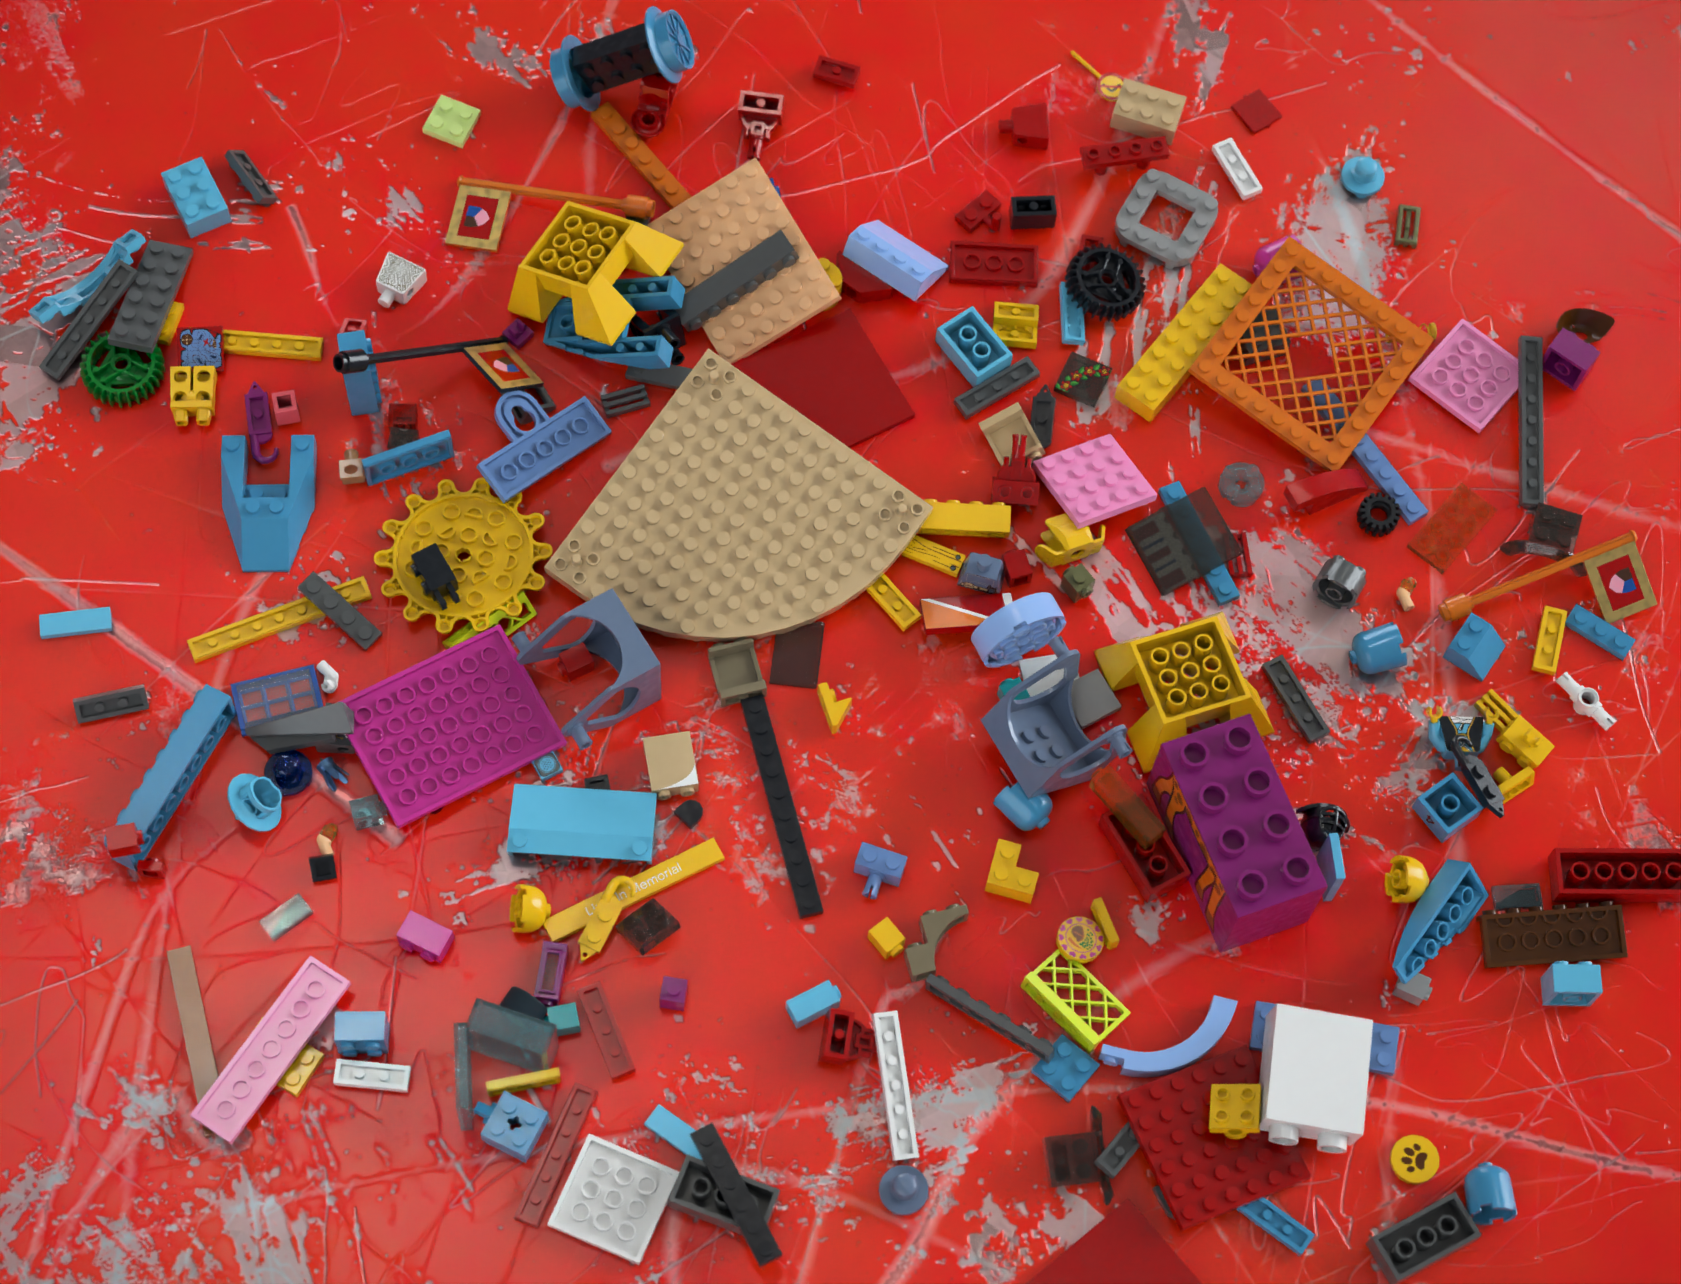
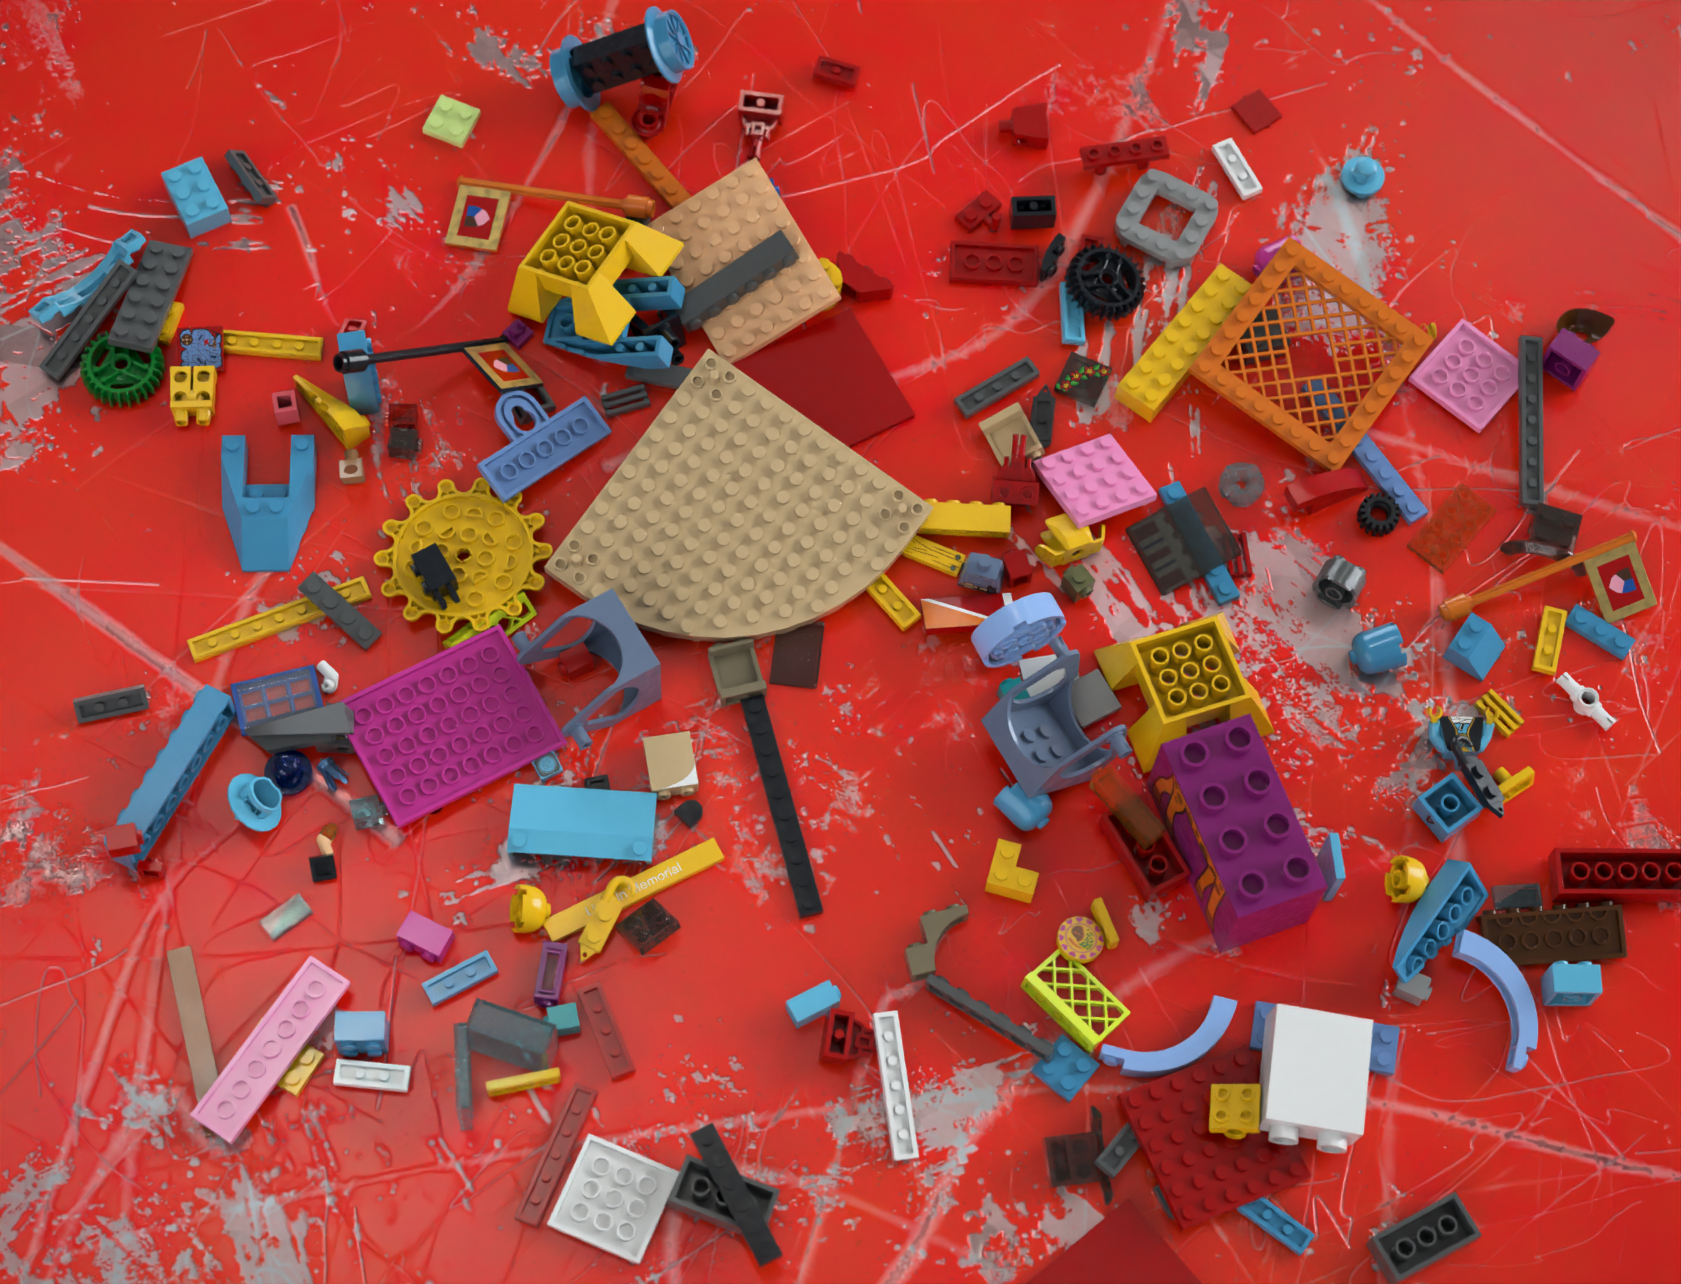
medium azure tile [39,607,112,639] -> none
magenta plate [244,381,279,464] -> none
dark azure tile [361,429,454,486] -> none
white torso [376,252,427,308] -> none
dark azure hinge [474,1091,549,1163] -> none
black wheel [499,987,547,1030] -> none
medium azure tile [644,1104,702,1160] -> none
magenta brick [660,976,688,1011] -> none
yellow slope [817,682,852,734] -> none
light blue slope [842,220,949,301] -> none
medium blue brick [853,842,907,899] -> none
yellow brick [867,917,906,960] -> none
sand blue plate [879,1165,929,1215] -> none
medium azure brick [935,306,1013,387] -> none
yellow slope [993,301,1039,349] -> none
yellow piece [1070,51,1124,102] -> none
tan brick [1110,78,1186,145] -> none
dark grey plate [1261,655,1330,744] -> none
black piece [1296,803,1350,851] -> none
yellow tile [1389,1135,1439,1185] -> none
olive tile [1394,204,1421,249] -> none
arm [1396,577,1417,611] -> none
dark azure cylinder [1464,1162,1517,1225] -> none
yellow brick [1495,715,1555,769] -> none
none -> yellow wedge [293,374,371,449]
none -> dark azure plate [422,950,498,1007]
none -> black slope [1039,233,1066,282]
none -> light blue arch [1452,929,1538,1073]

